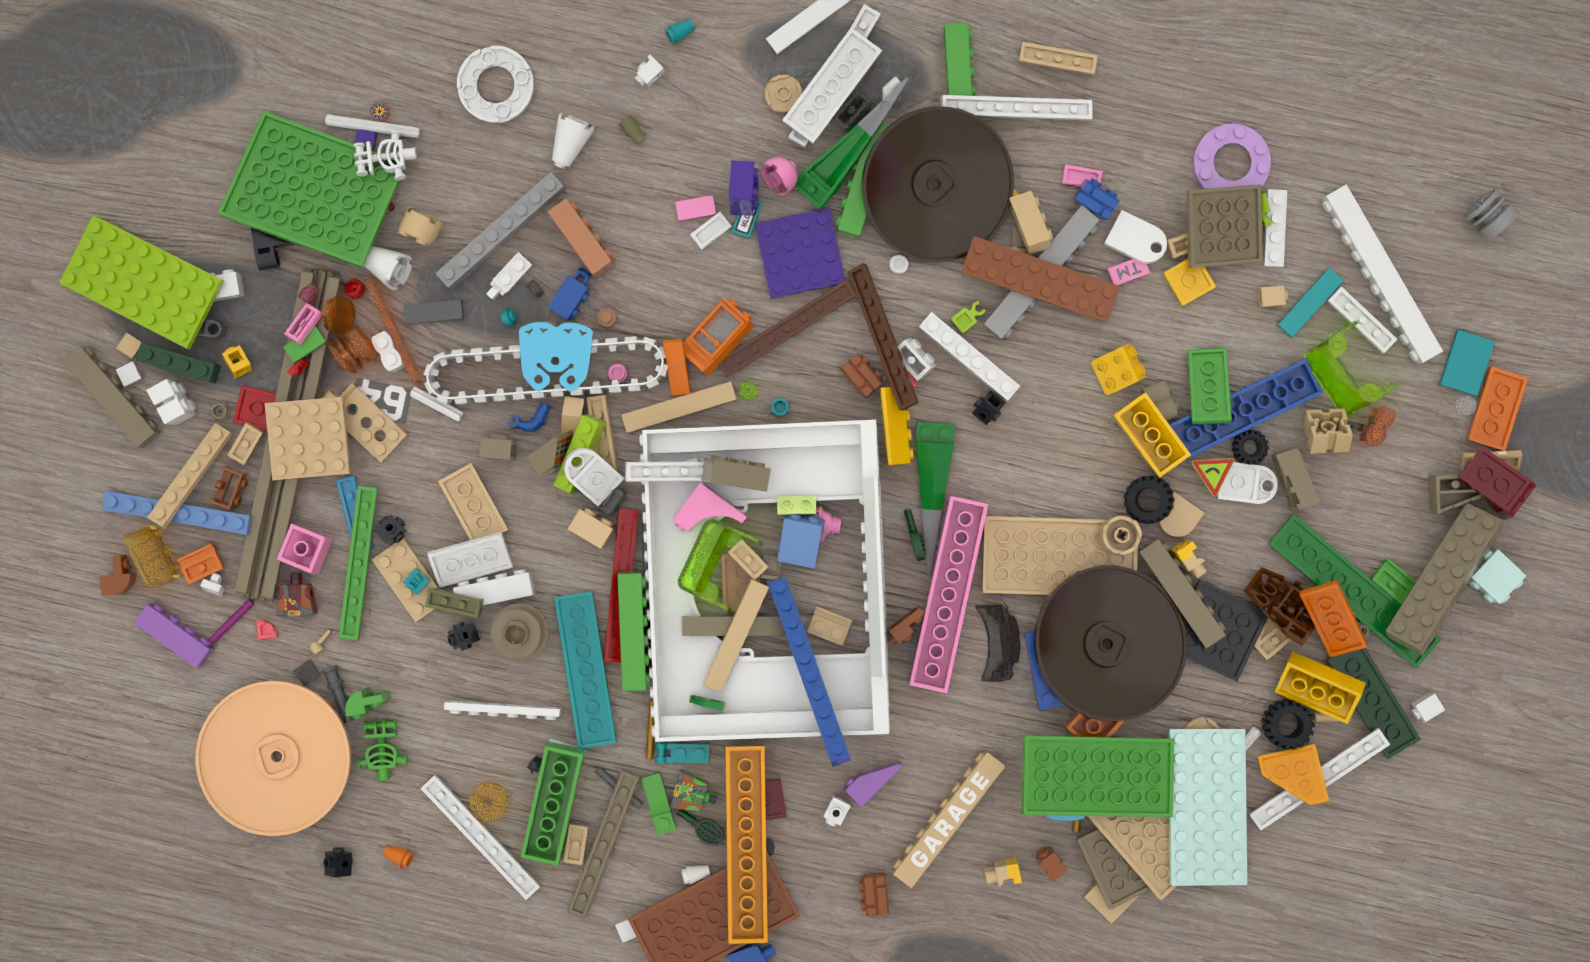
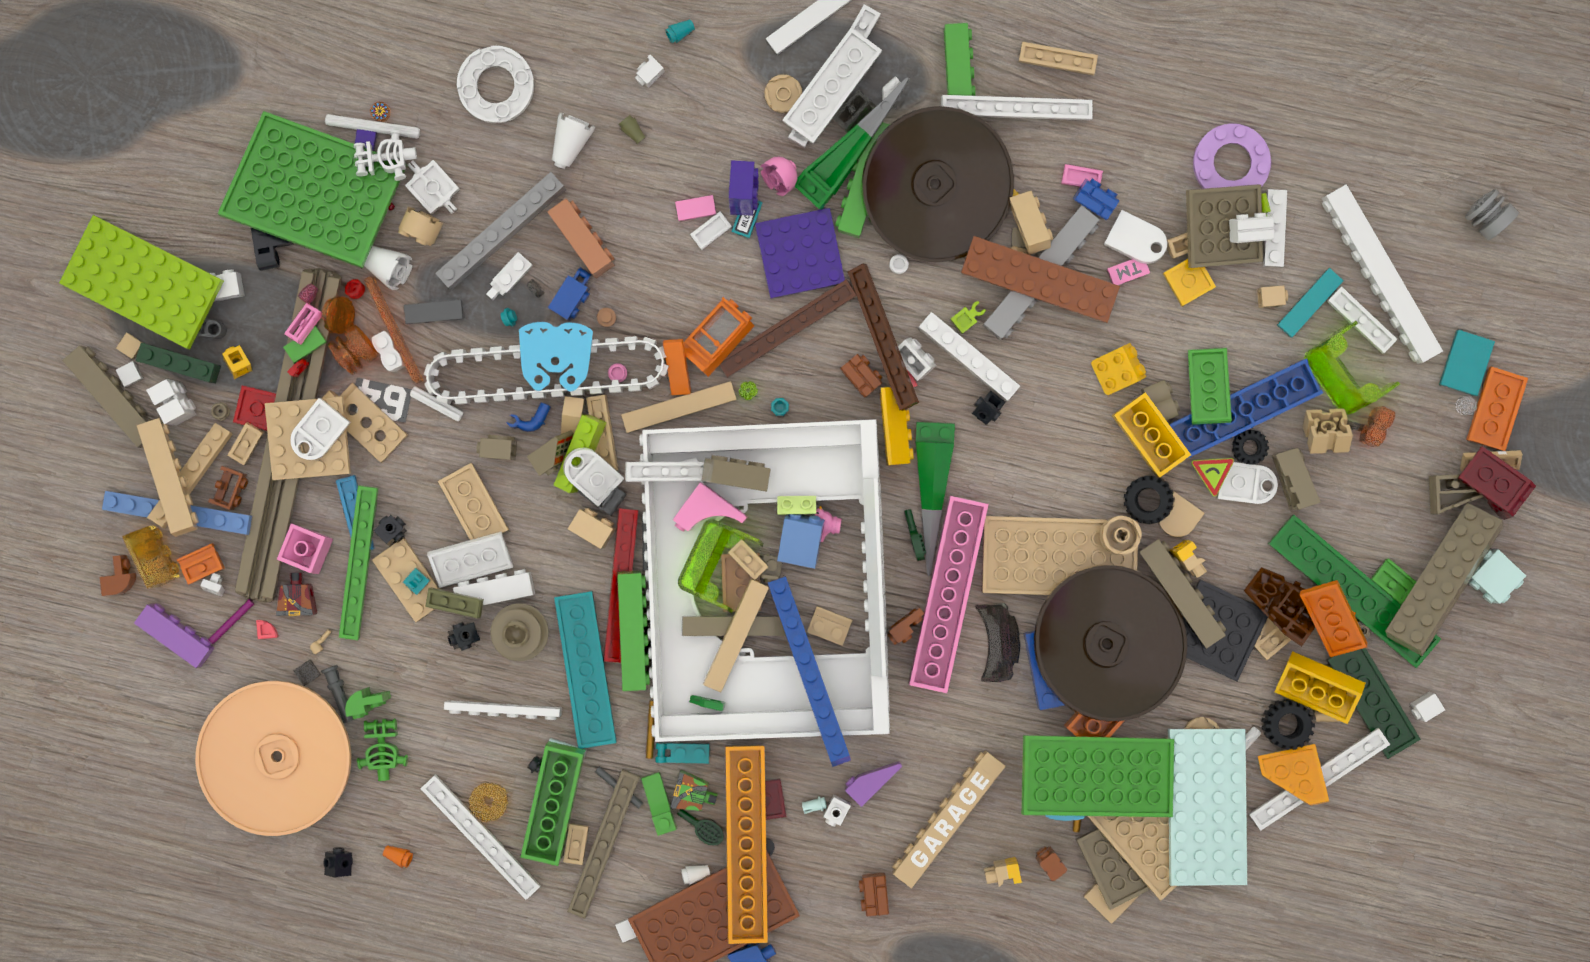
none -> tan brick [137,418,199,537]
none -> white tile [291,398,351,460]
none -> white plate [405,160,460,214]
none -> light aqua pin [802,796,827,814]
none -> white brick [1229,213,1274,243]

